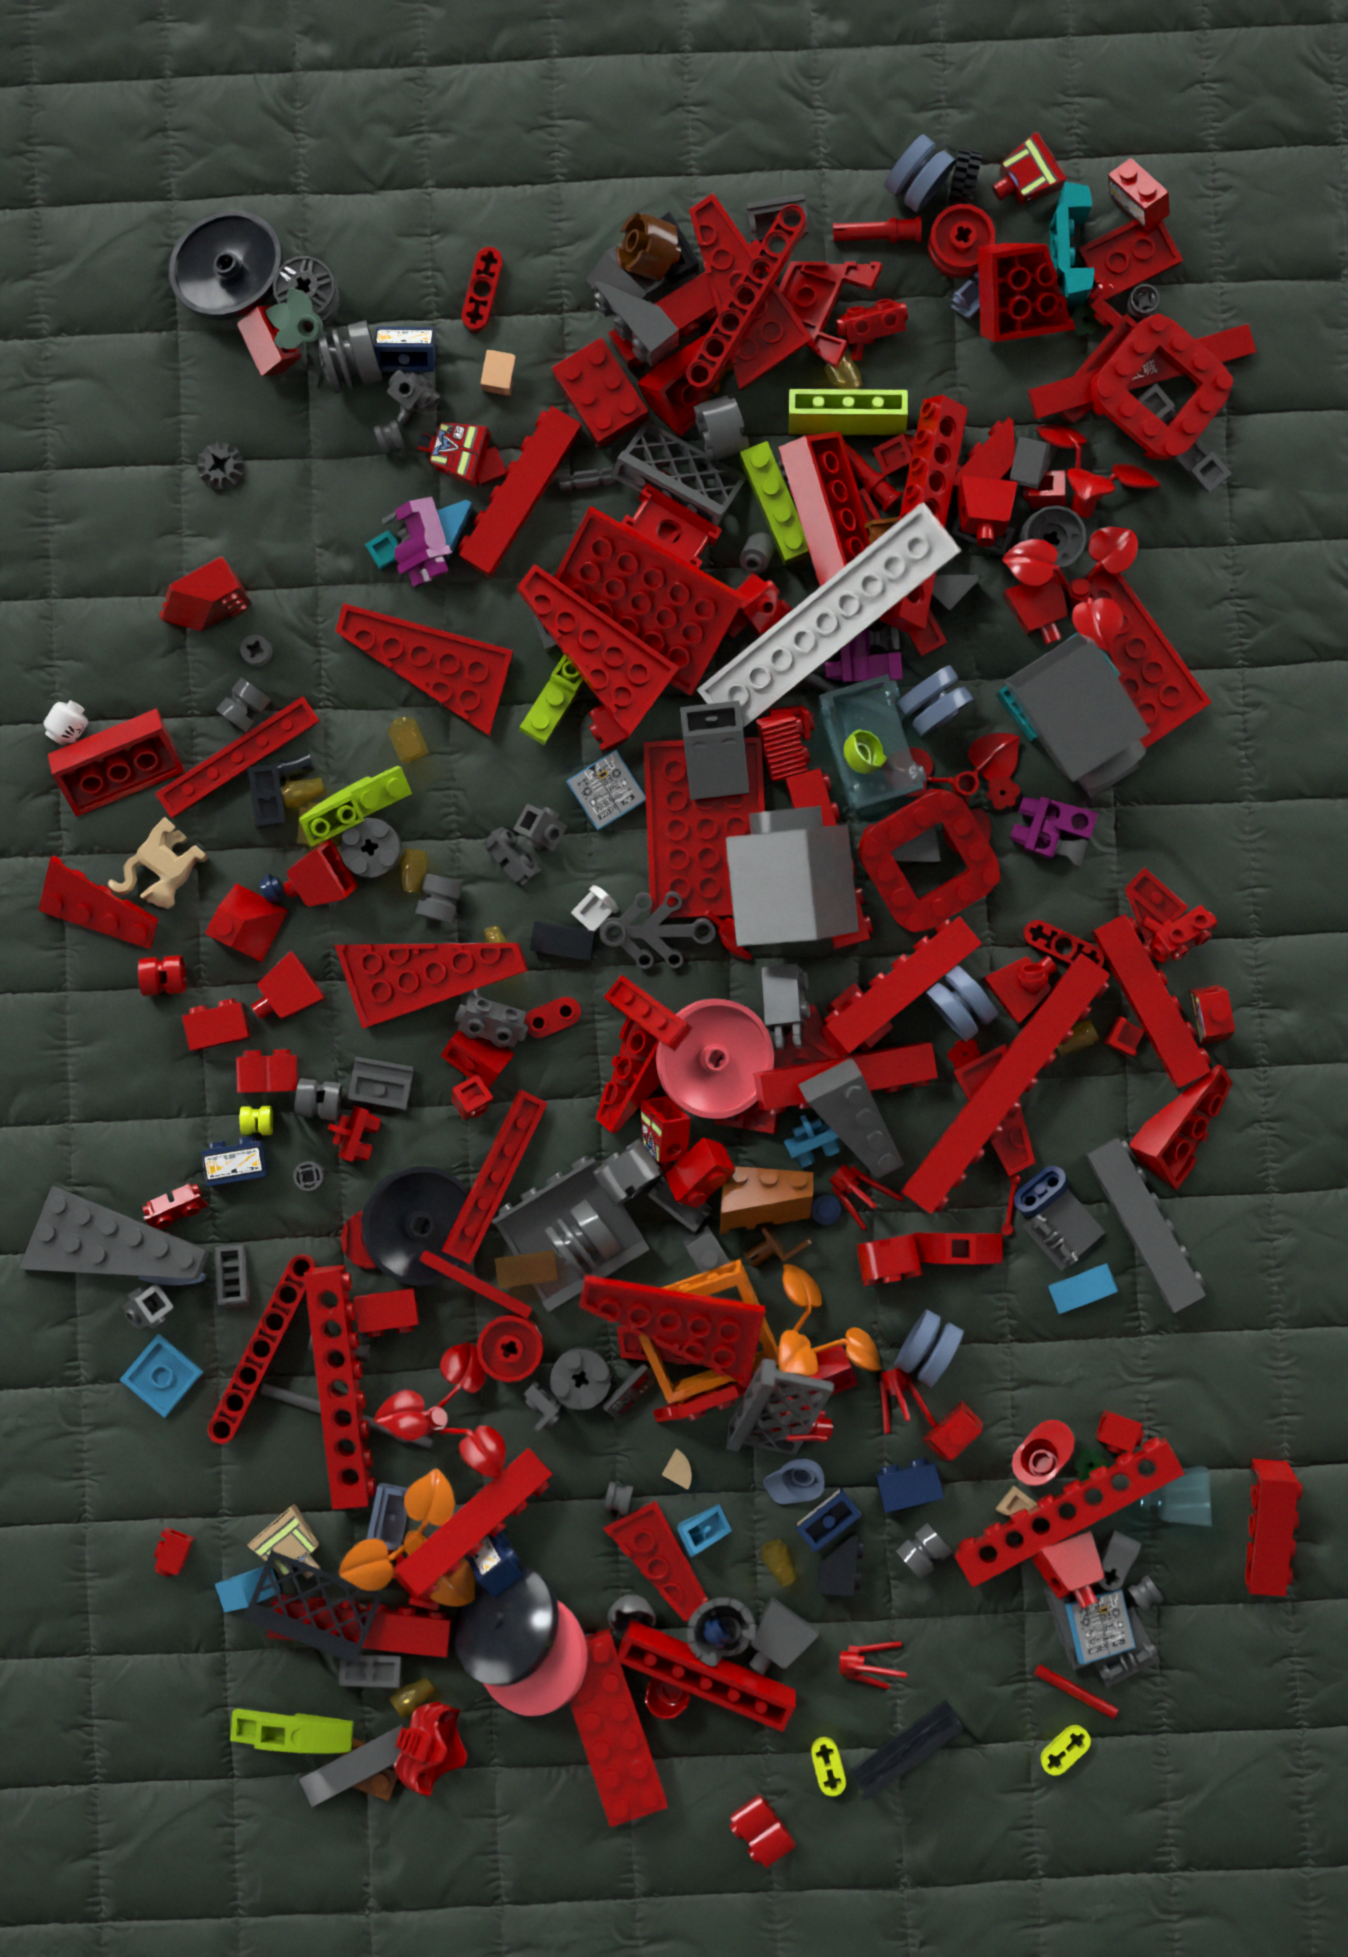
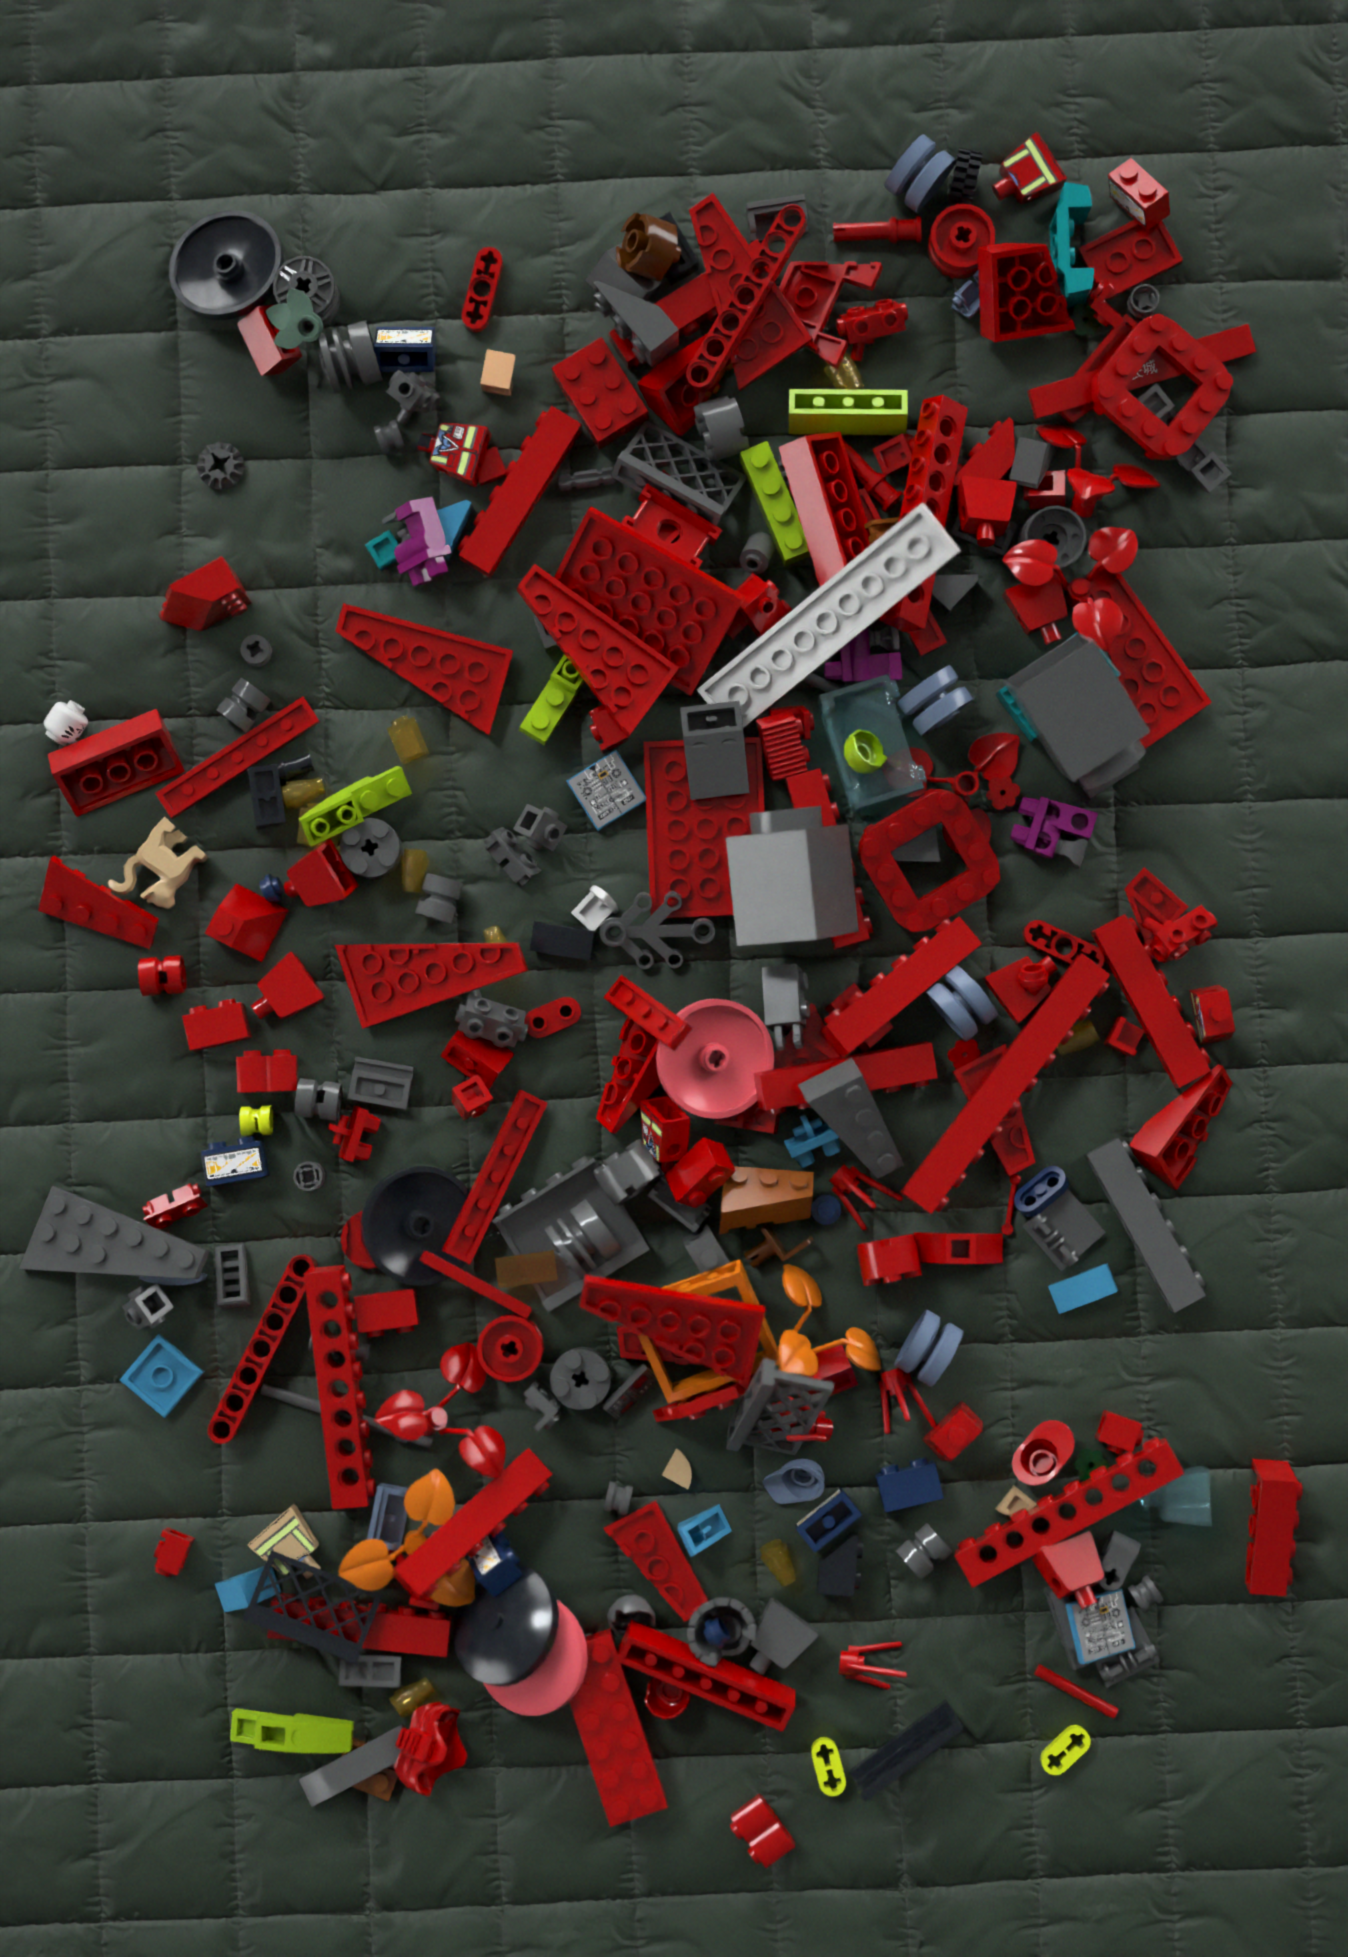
red hand [704,910,752,960] -> none

